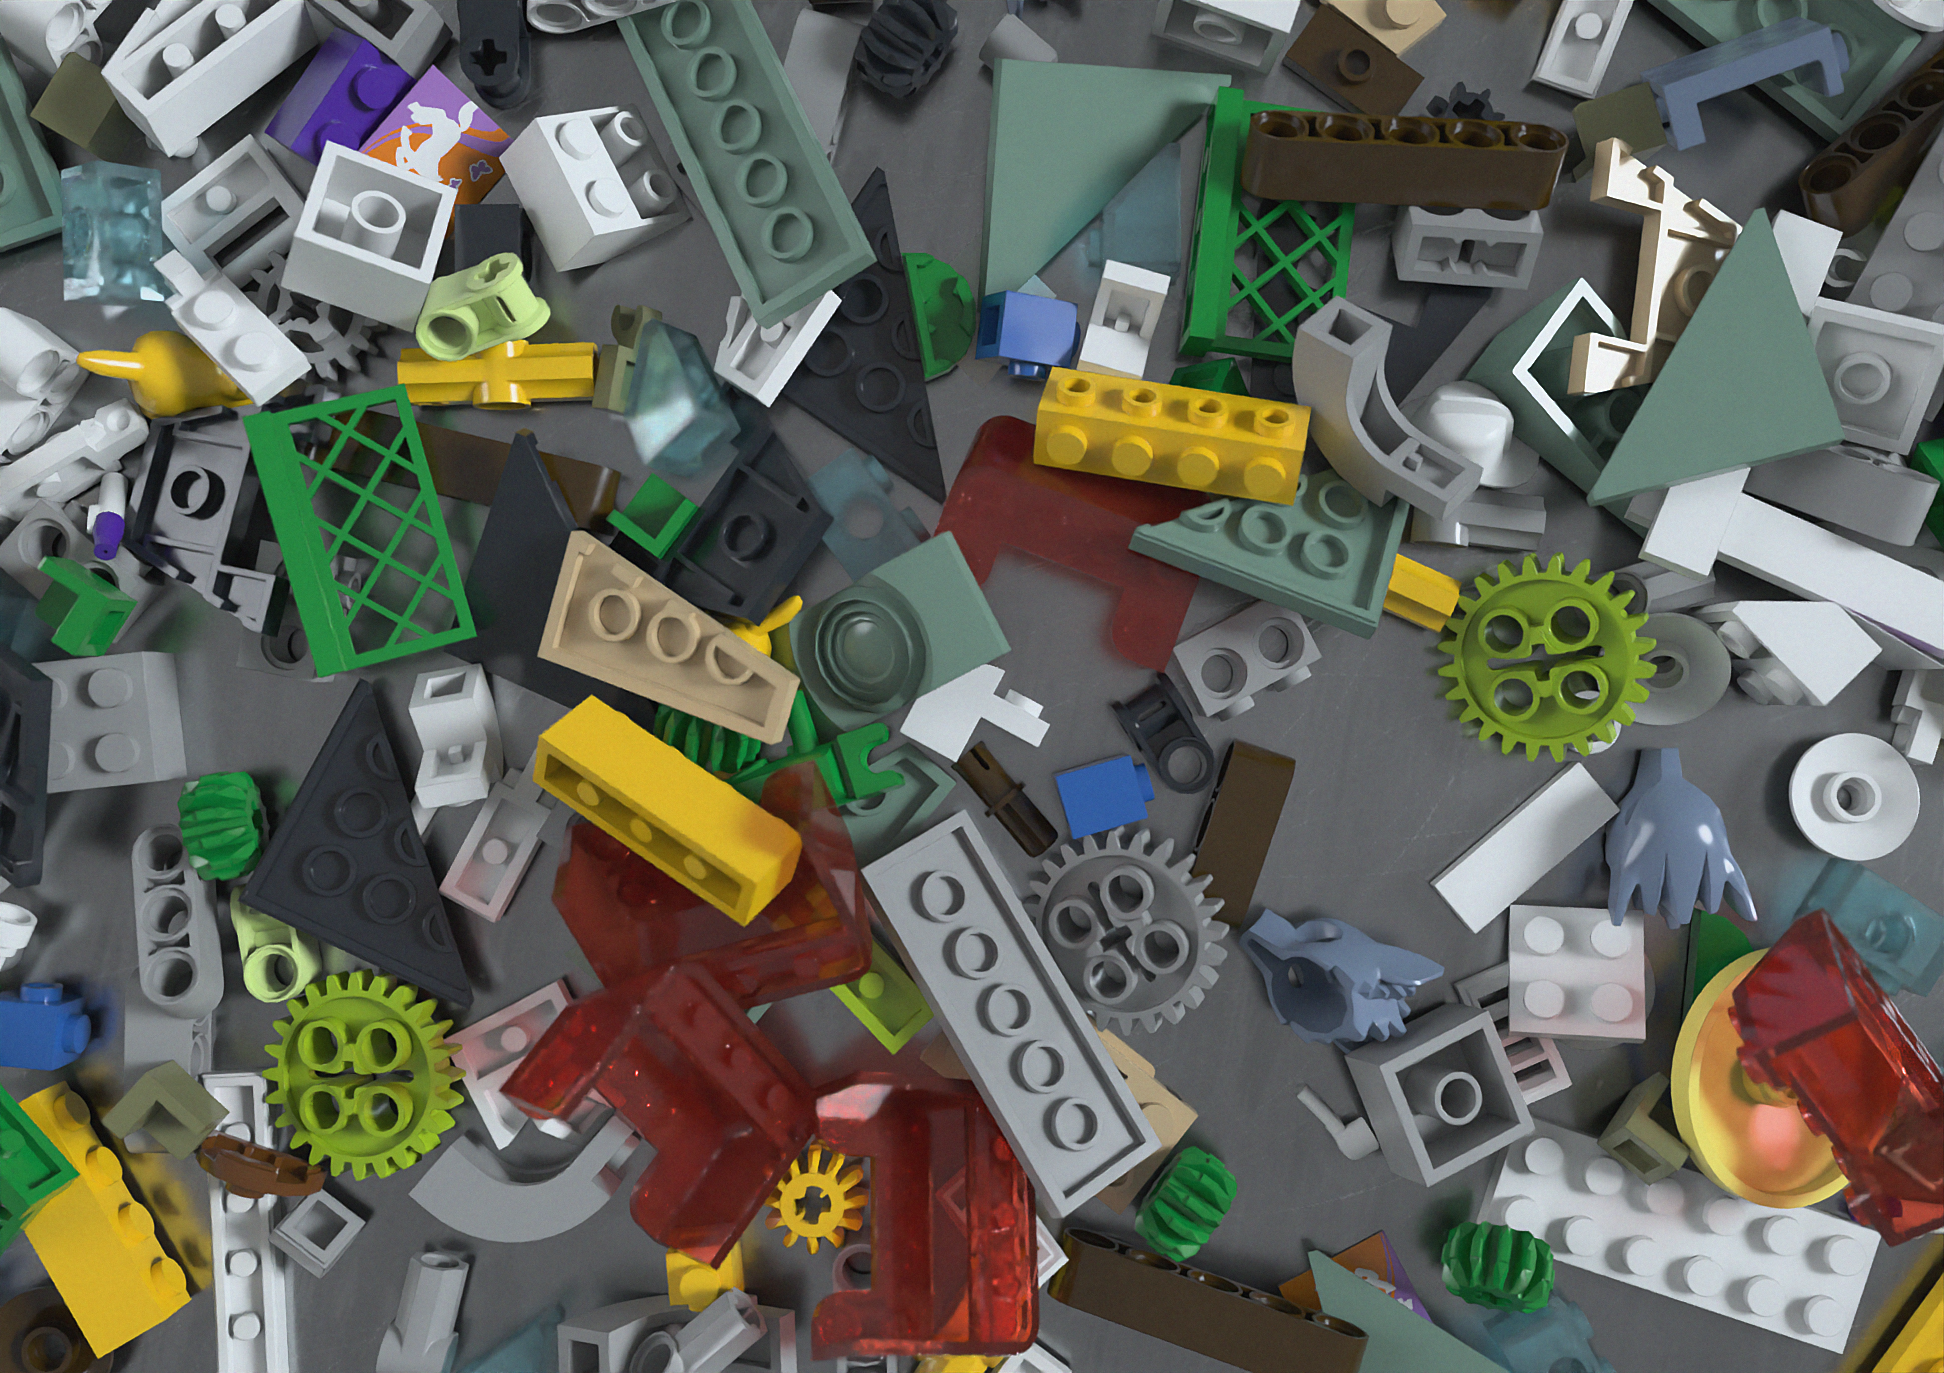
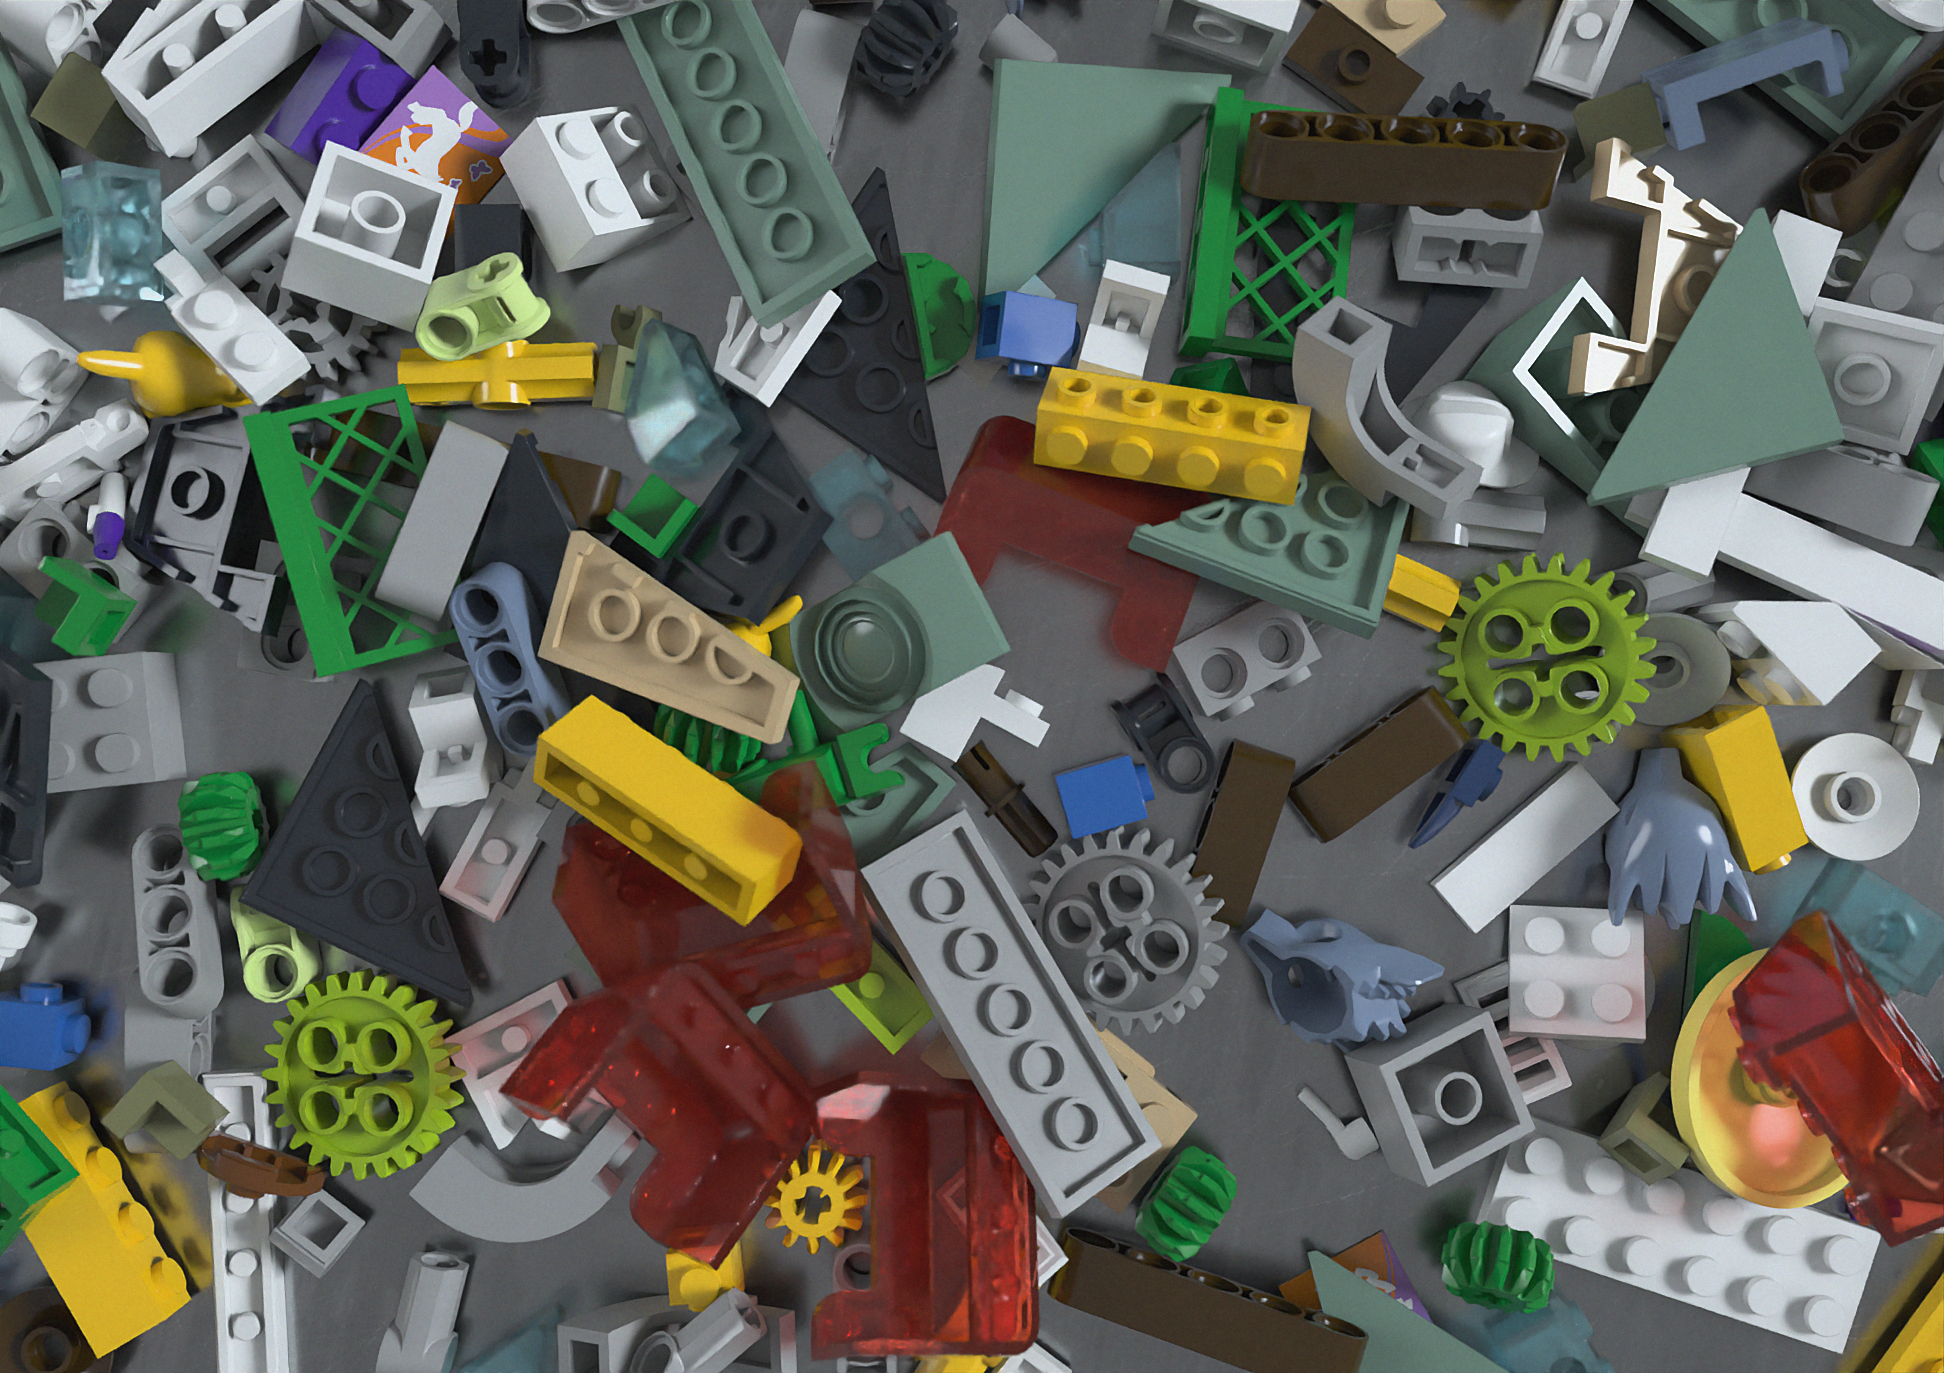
none -> light grey beam [375,420,511,622]
none -> sand blue beam [449,562,573,757]
none -> dark brown beam [1287,684,1471,844]
none -> dark blue plate [1408,738,1506,850]
none -> yellow slope [1657,704,1809,875]

